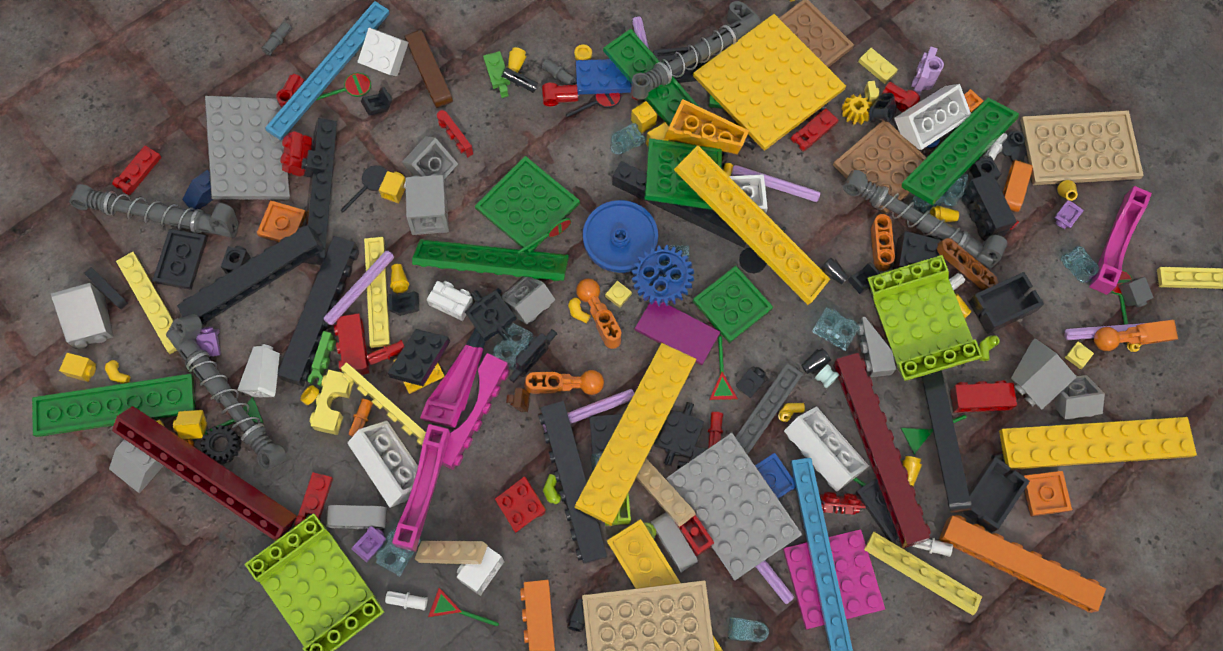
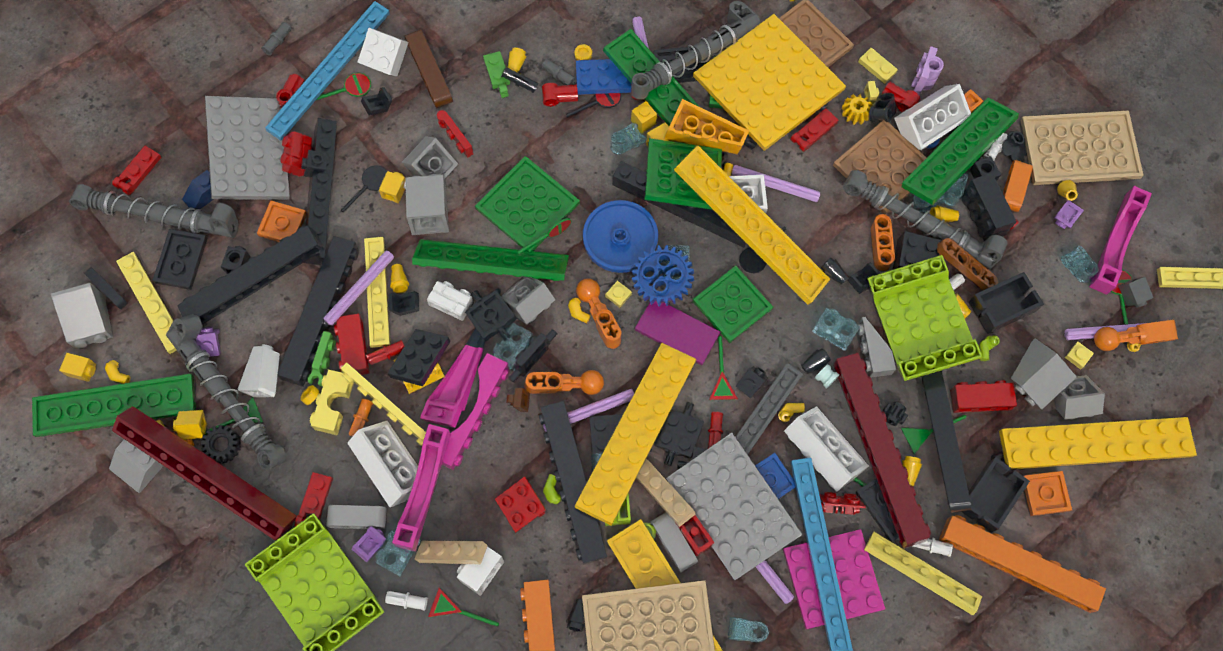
none -> black gear [883,402,908,426]

